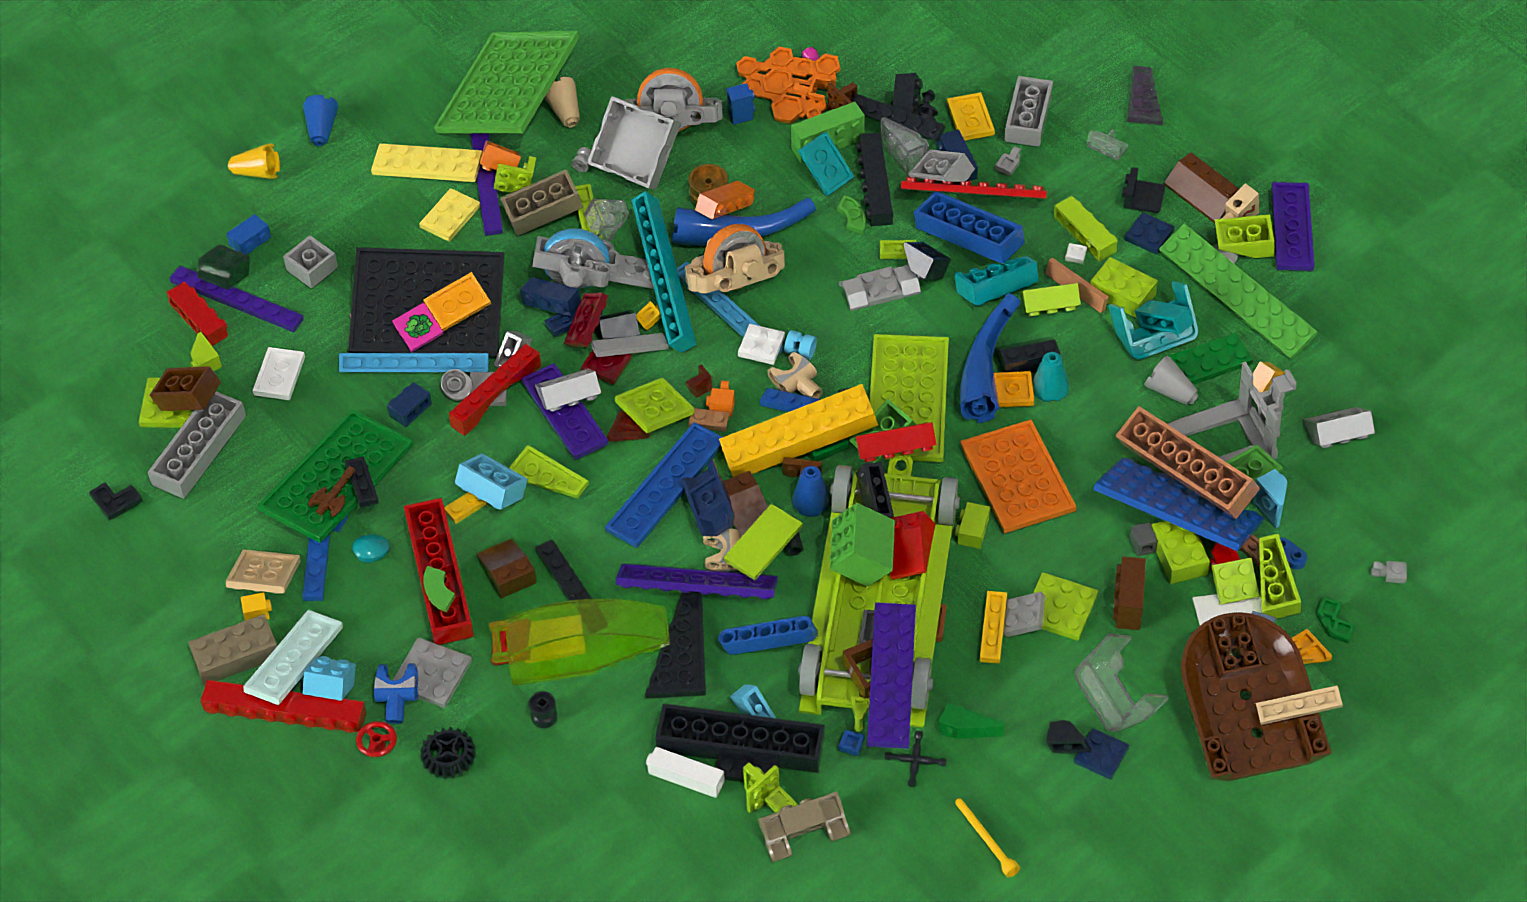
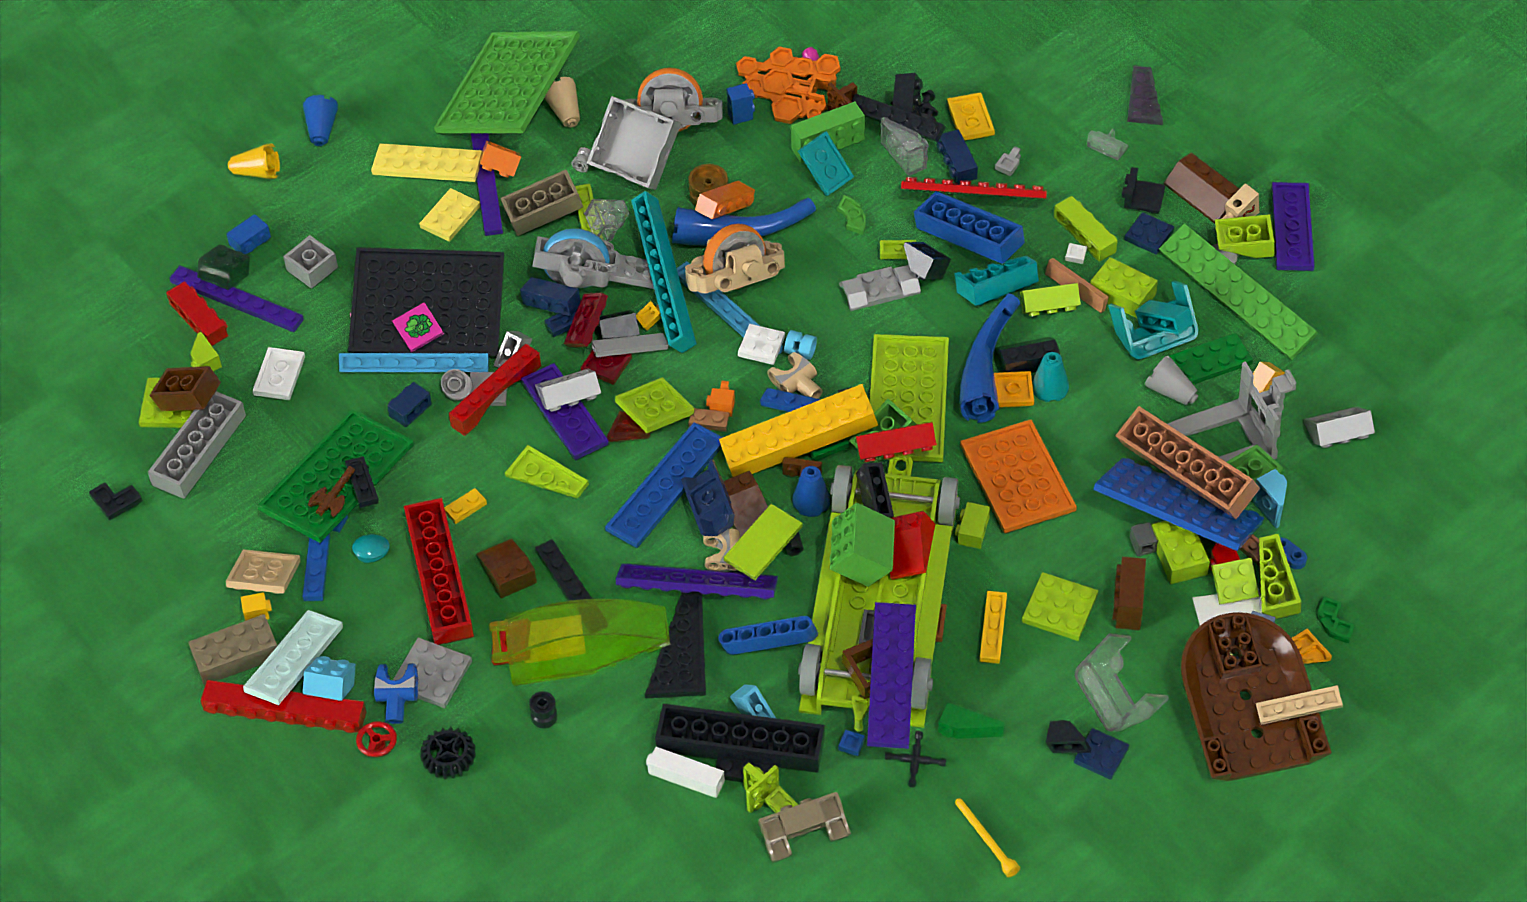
light orange plate [423,272,491,331] -> none
bright green tile [423,566,455,613] -> none
medium azure brick [454,453,528,510] -> none
lime bracket [494,156,536,193] -> none
clear red panel [686,364,712,398] -> none
black brick [856,133,893,227] -> none
light grey slope [908,149,975,182] -> none
light grey plate [1003,592,1045,637] -> none
light grey brick [1005,76,1053,147] -> none
light grey plate [1371,561,1407,583] -> none

